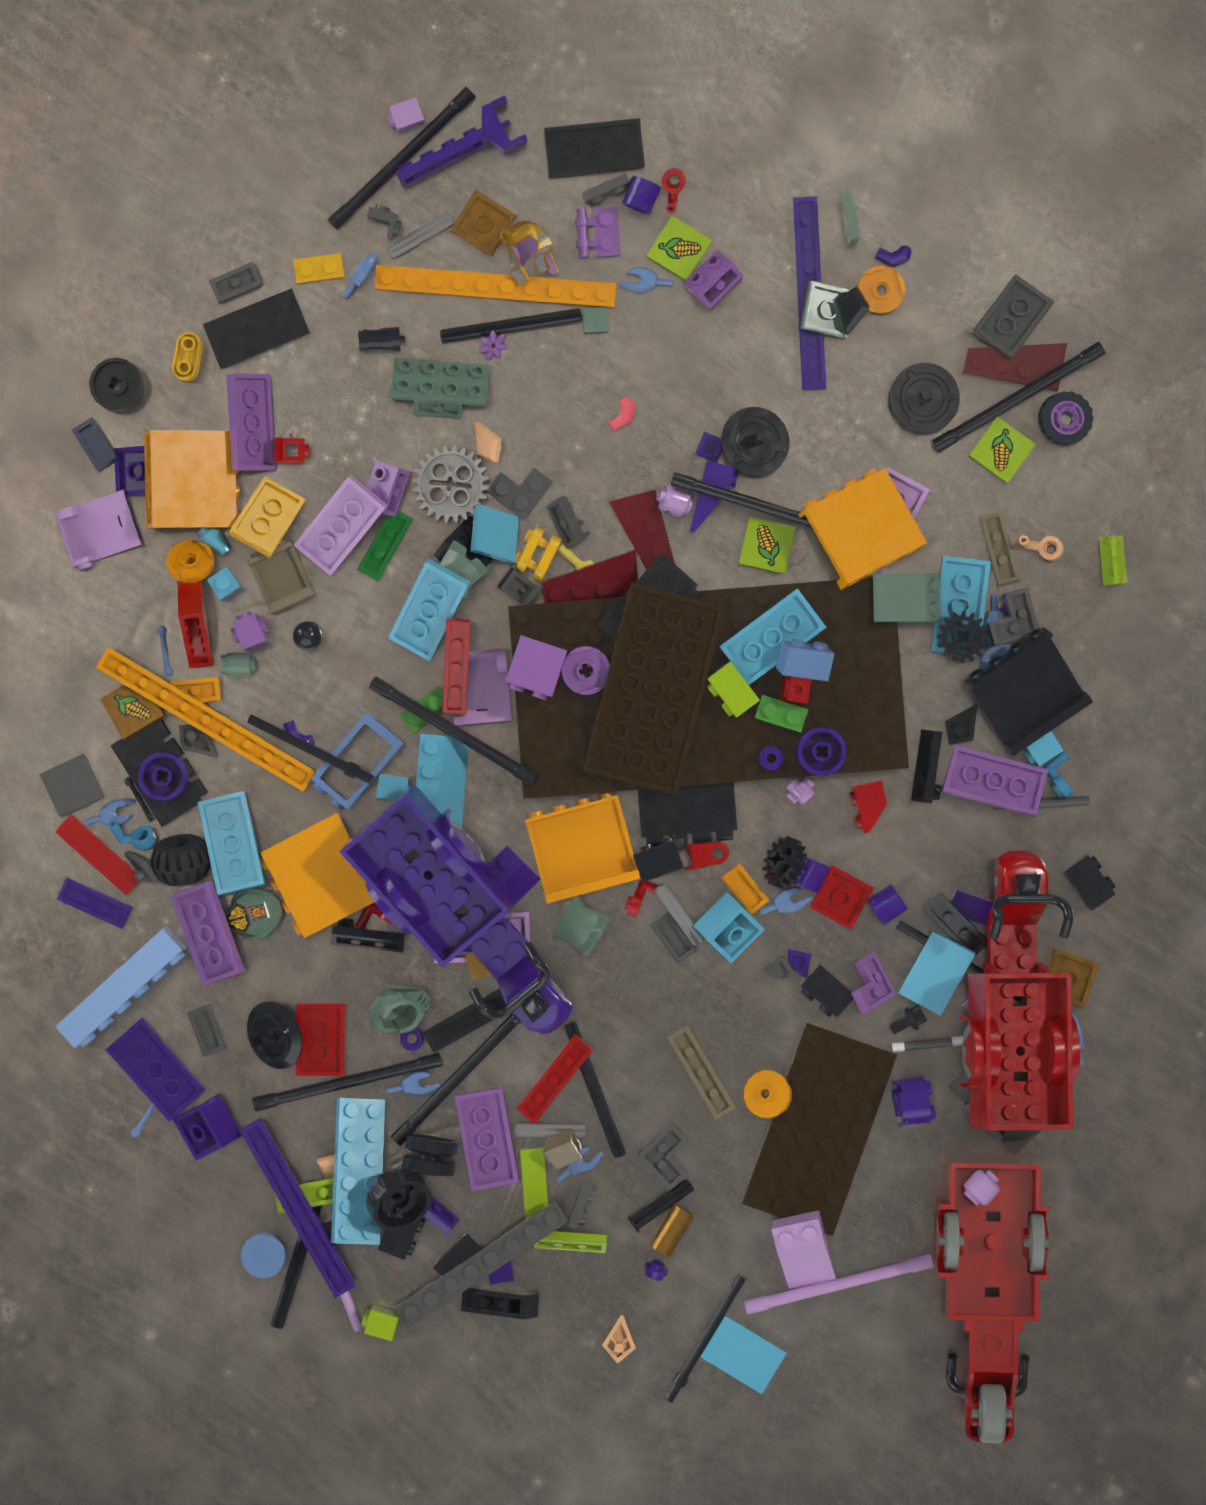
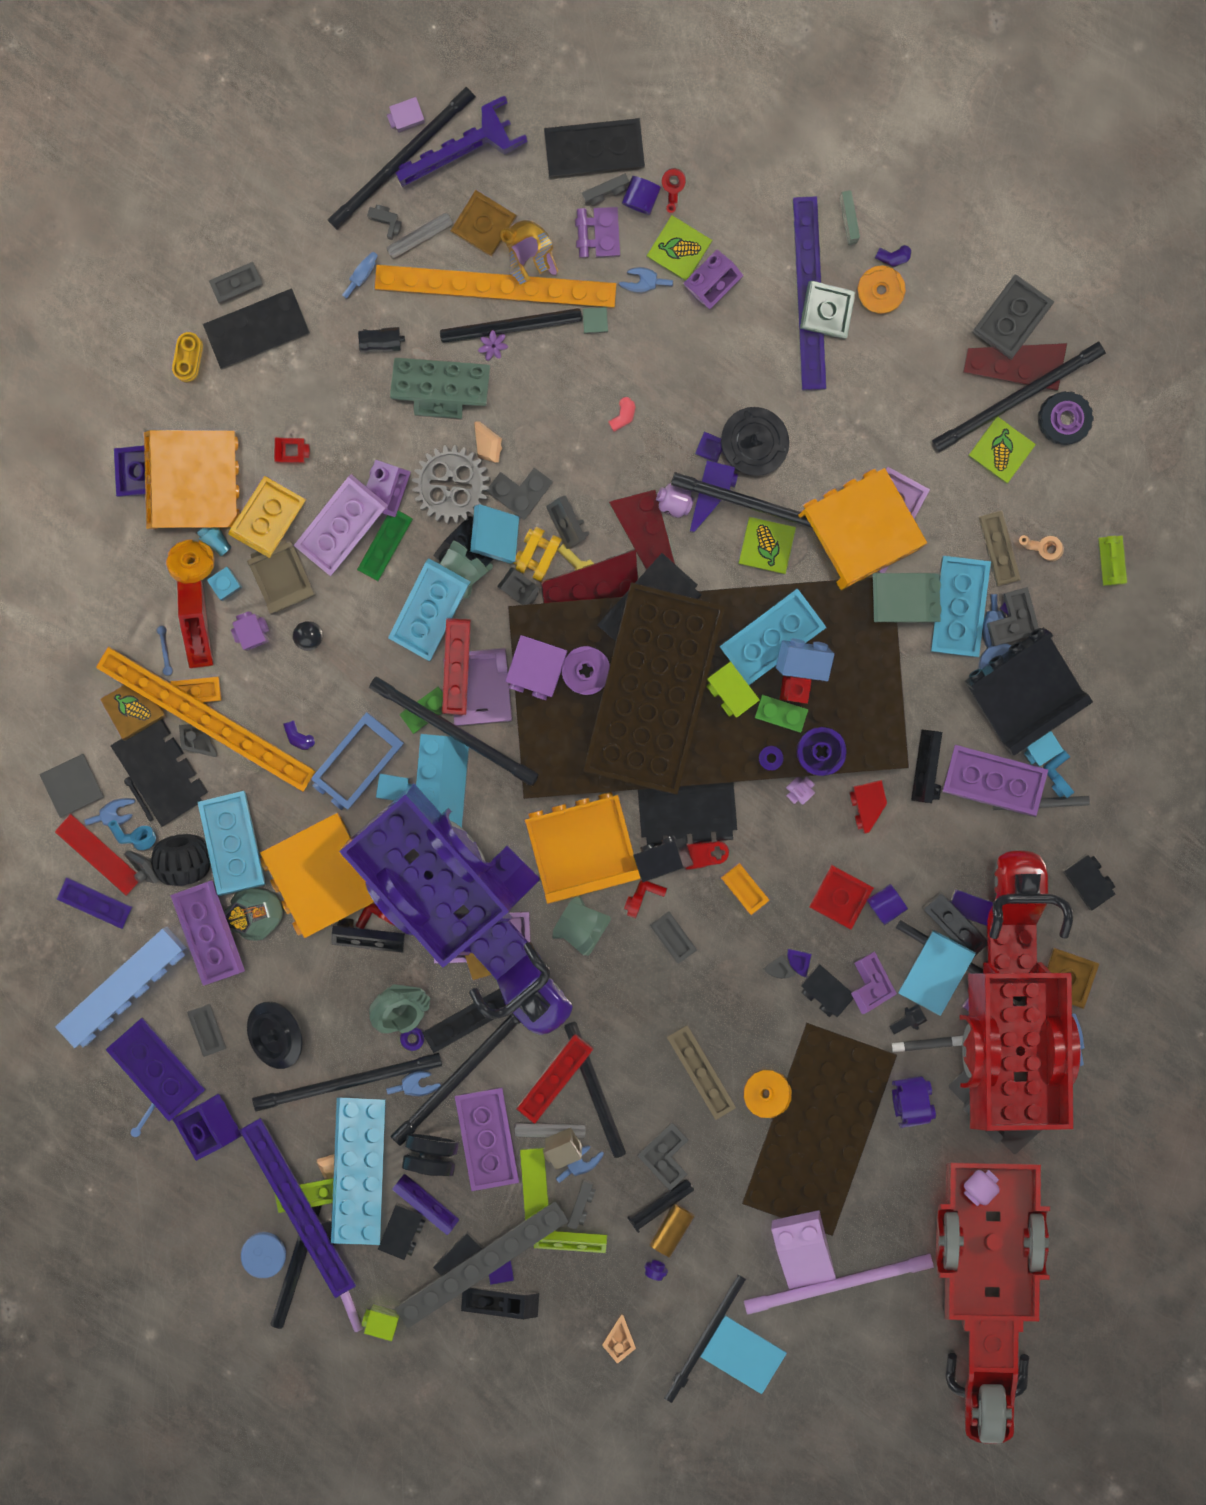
lavender door [54,490,142,571] -> none
dark blue tile [72,418,118,471] -> none
black wheel [89,357,146,413] -> none
dark purple brick [138,752,189,801] -> none
sand green brick [221,652,256,677] -> none
medium lavender plate [226,373,276,471] -> none
black bar [247,714,375,785] -> none
yellow plate [293,253,345,284] -> none
red plate [296,1003,345,1076] -> none
black piece [366,1169,432,1231] -> none
light grey axle [654,883,704,946] -> none
medium azure slope [693,892,765,963] -> none
medium blue hand [759,887,812,915] -> none
black gear [762,836,807,889] -> none
dark purple piece [791,857,830,894] -> none
black piece [837,286,870,334] -> none
black piece [890,363,960,433] -> none
black gear [936,611,989,663] -> none
black piece [945,704,978,745] -> none

